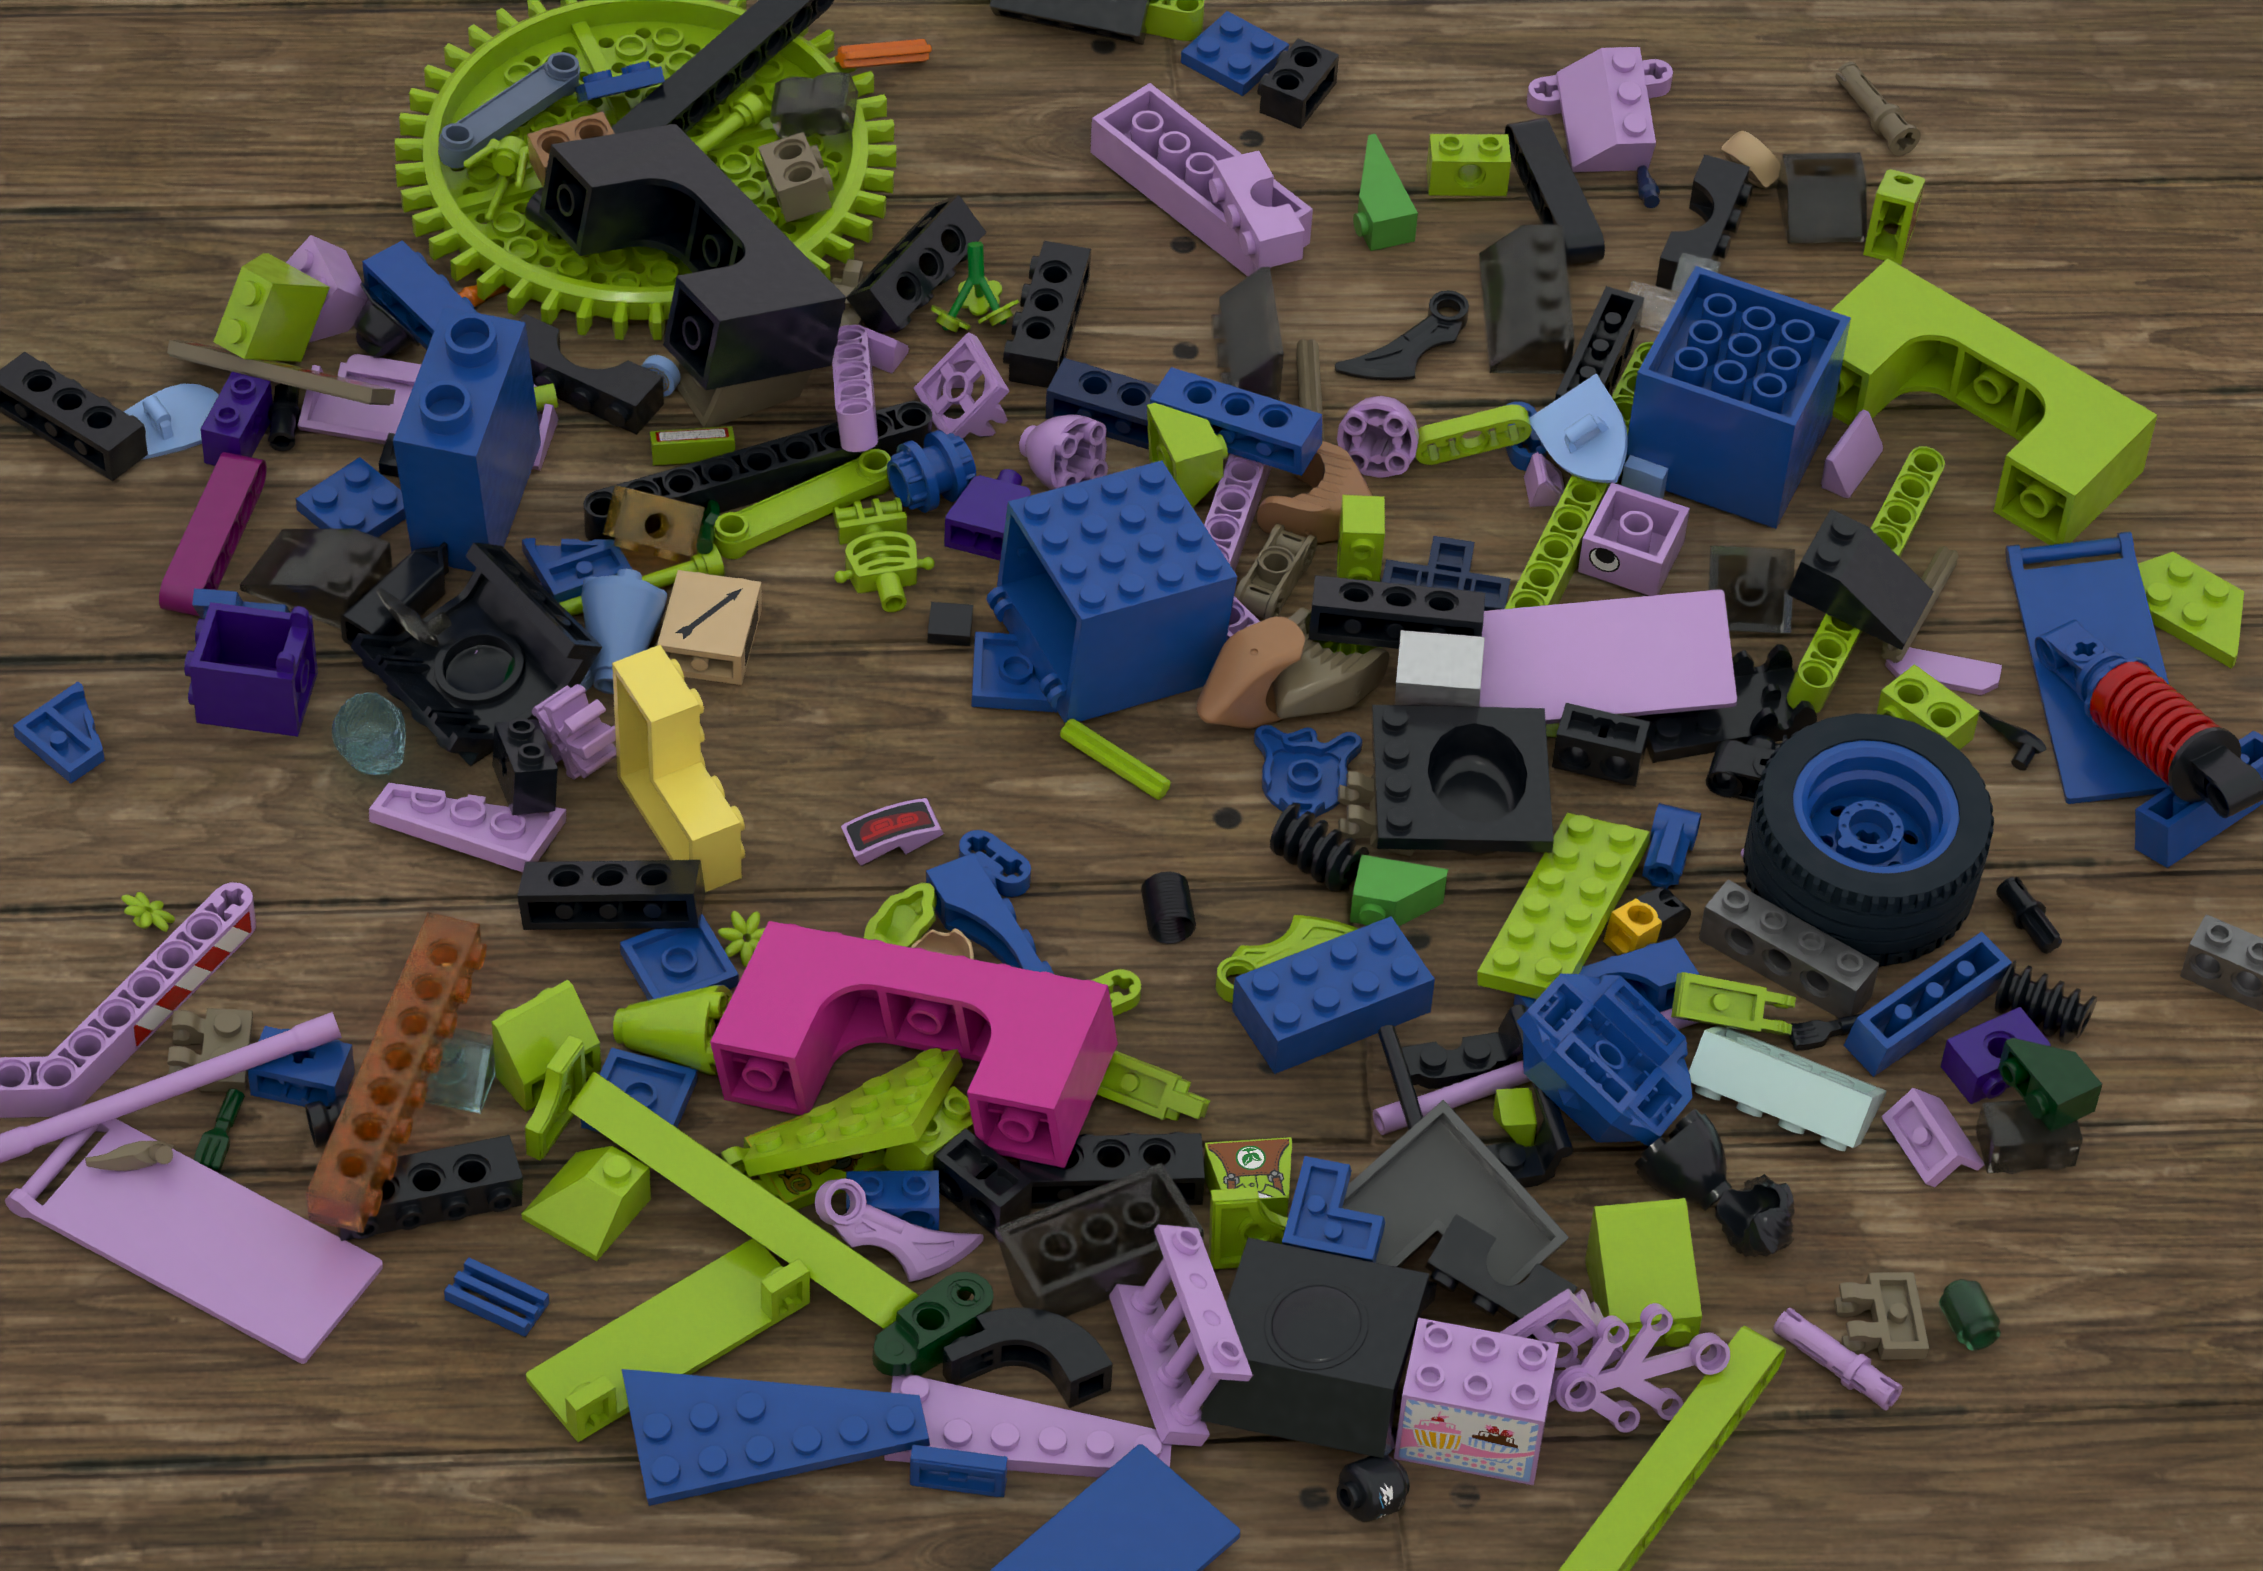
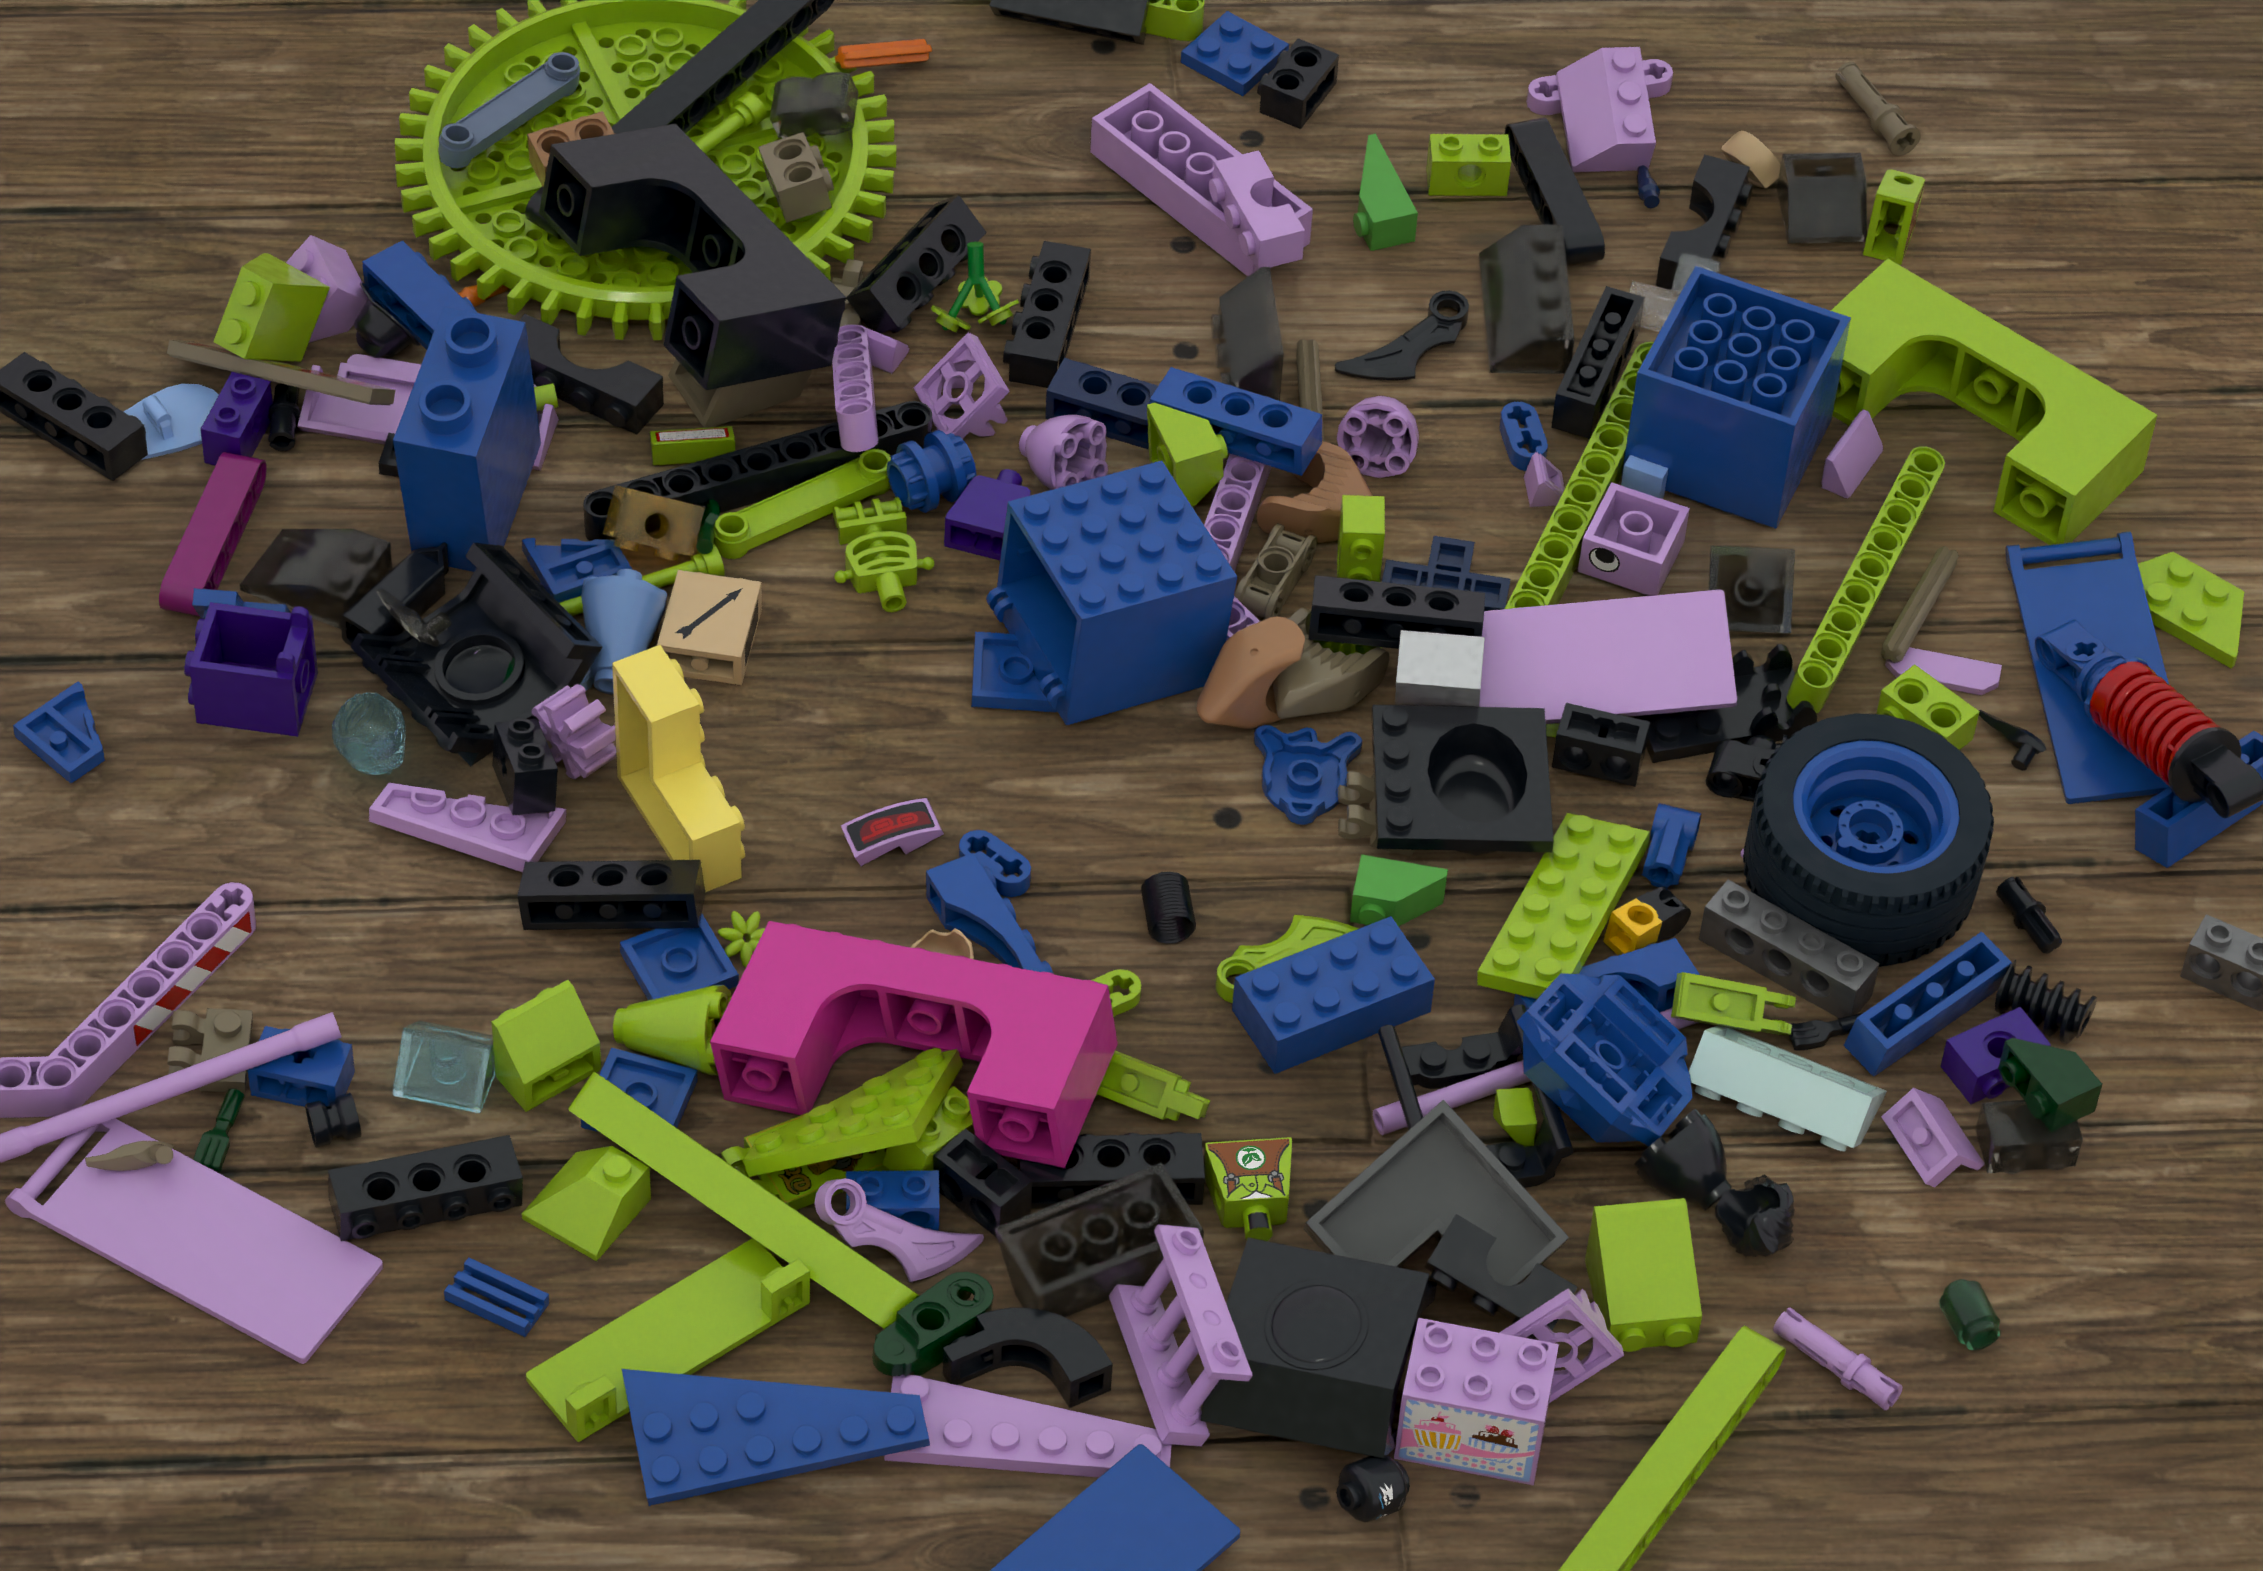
lime plant [121,892,175,932] -> none
blue plate [296,457,406,555] -> none
clear orange brick [306,912,487,1233] -> none
lime plant [463,136,529,222] -> none
lime tile [525,1035,586,1161] -> none
blue plate [575,61,665,103] -> none
light blue tile [641,355,681,397] -> none
lime arm [864,883,937,947] -> none
blue tile [910,1445,1008,1497] -> none
black tile [927,602,973,646] -> none
lime axle [1060,719,1171,800] -> none
lime tile [1209,1187,1288,1269] -> none
black piece [1270,803,1369,892] -> none
blue plate [1282,1156,1386,1263] -> none
lime beam [1415,404,1532,465] -> none
light blue shield [1529,374,1628,483] -> none
lavender plant [1553,1303,1730,1433] -> none
black slope [1787,509,1934,650] -> none
dark tan plate [1834,1272,1929,1360] -> none

